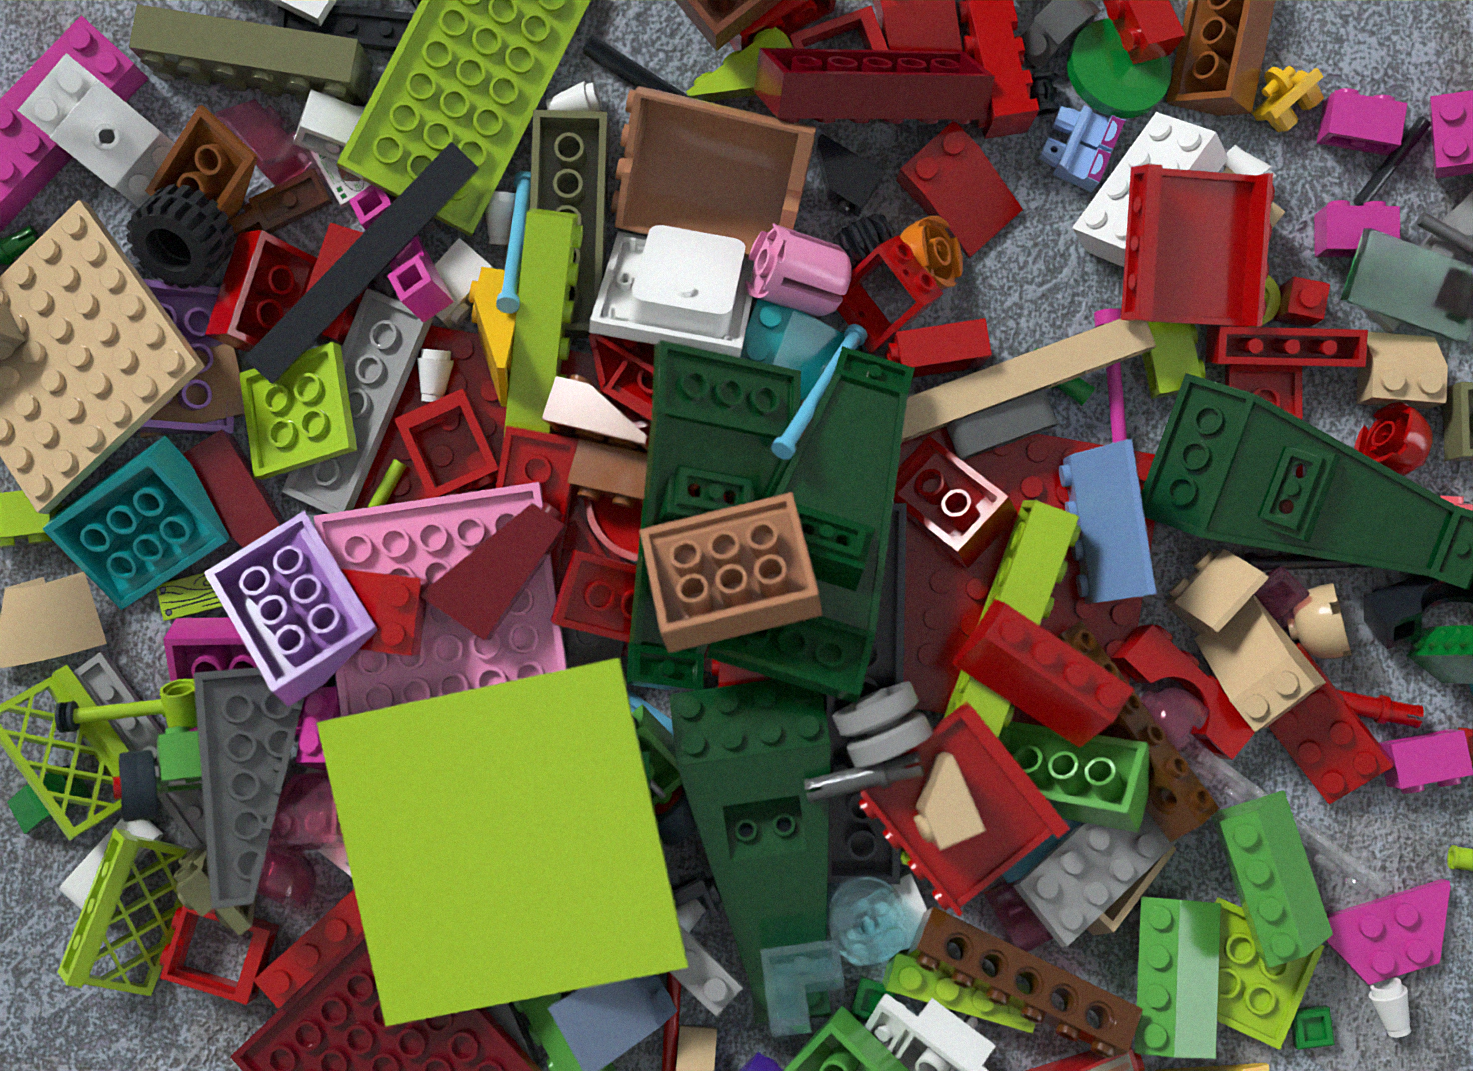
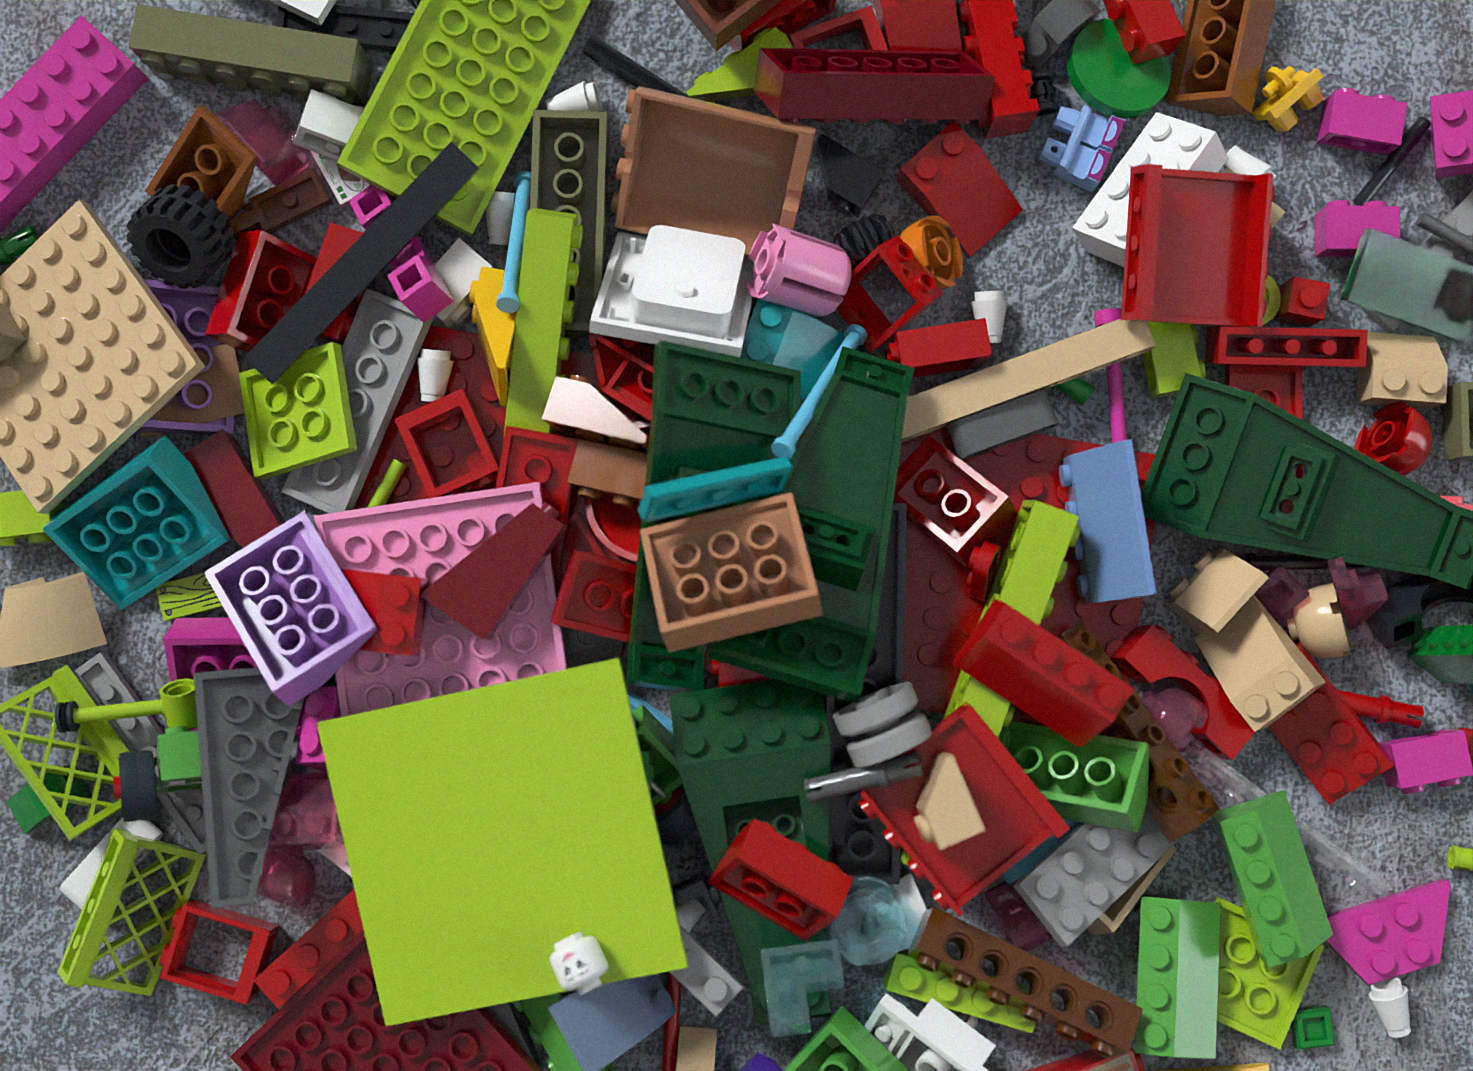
white brick [18,53,175,208] -> none
olive plate [173,845,258,936] -> none
green tile [850,976,896,1020] -> none
none -> white head [549,931,608,995]
none -> teal tile [638,456,792,522]
none -> red slope [708,818,853,941]
none -> red plate [966,541,1001,602]
none -> white cone [971,291,1008,343]
none -> clear pink slope [1327,557,1388,631]

